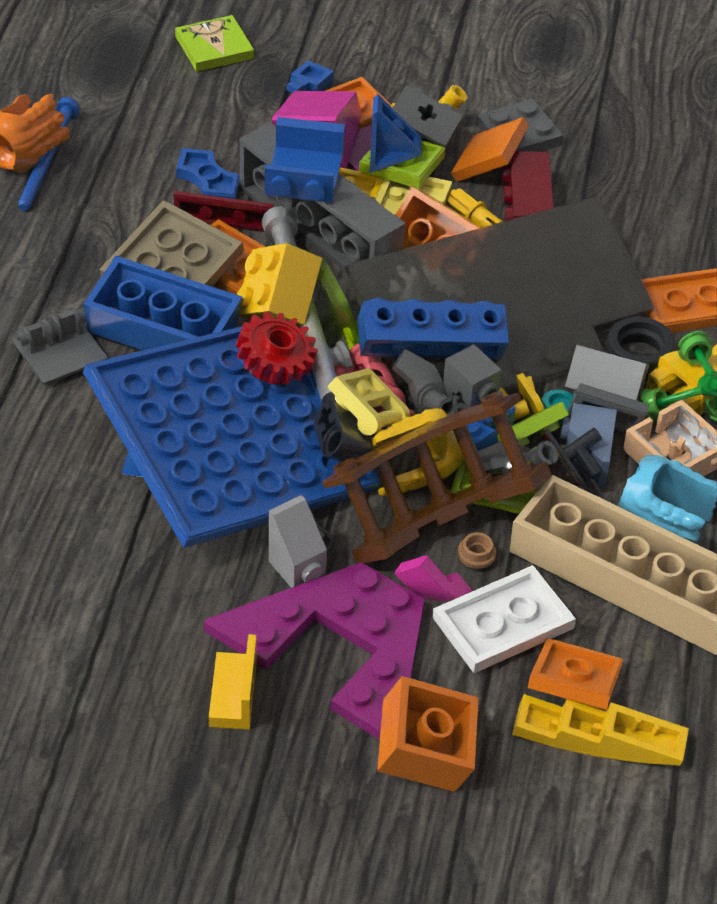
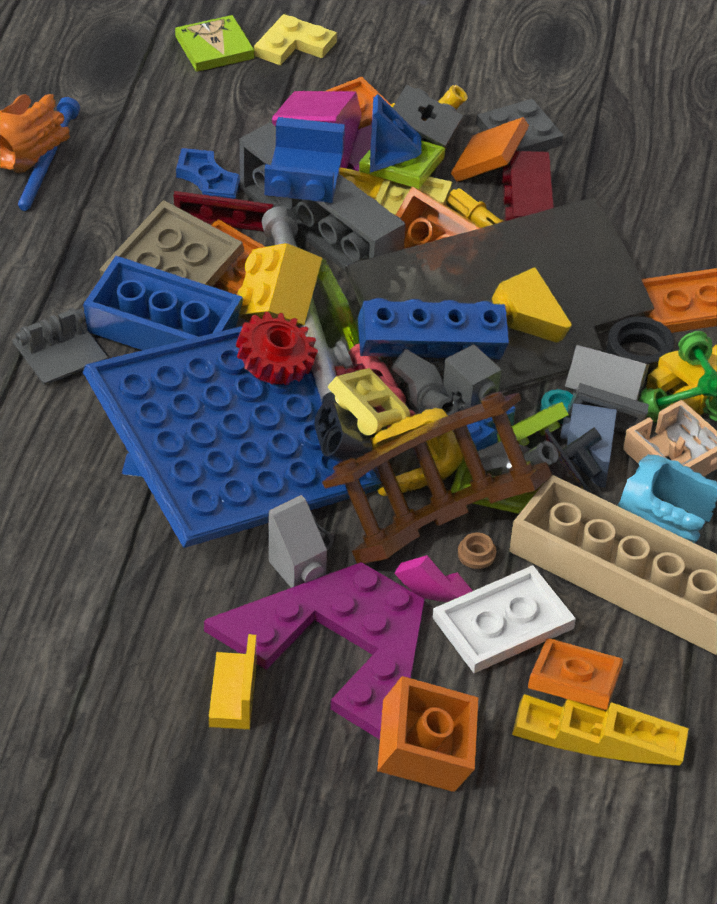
blue plate [287,60,334,93] -> none
yellow piece [499,373,544,421] -> none
none -> light yellow plate [254,14,337,65]
none -> yellow slope [492,267,572,343]

